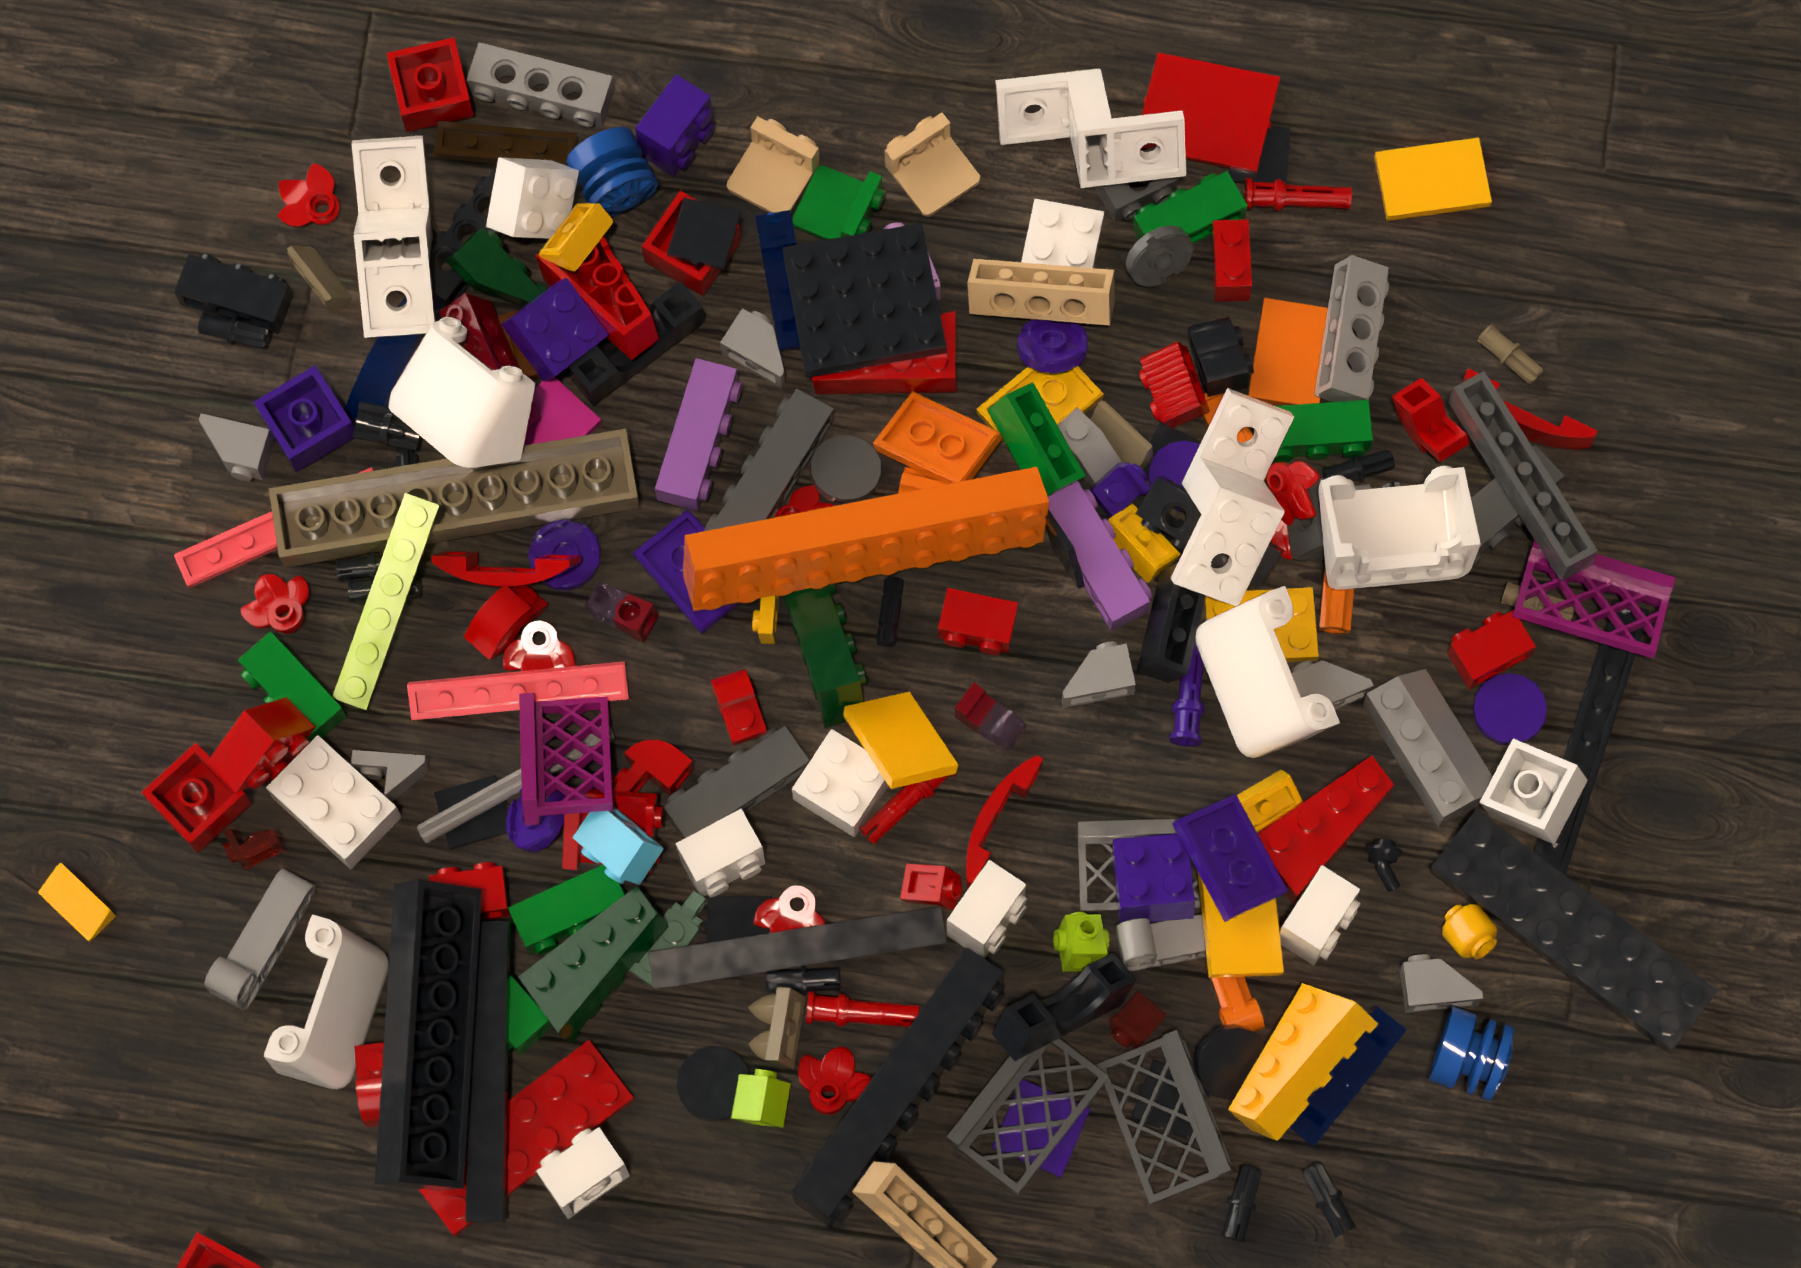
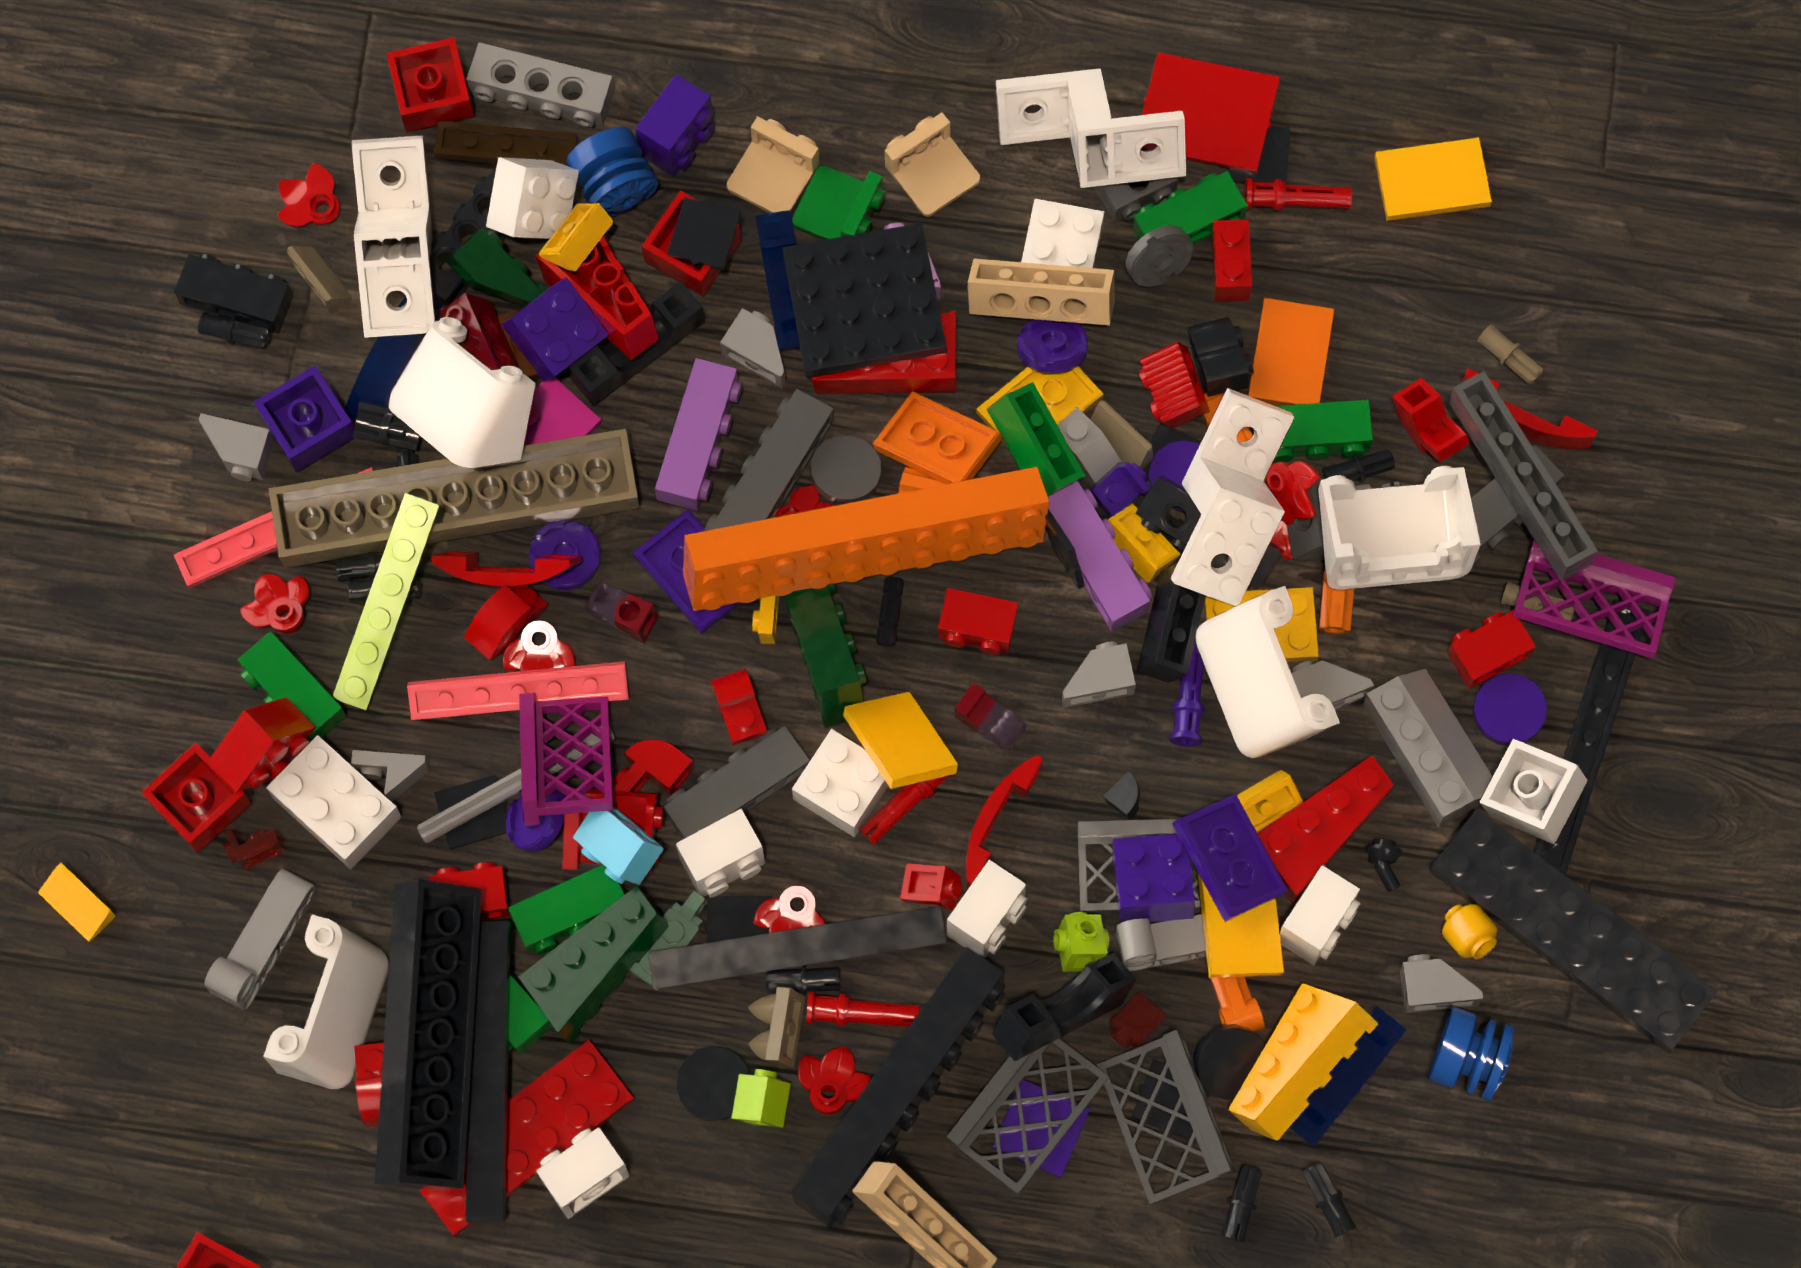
light grey brick [1314,255,1389,402] -> none
none -> black tile [1103,771,1140,820]

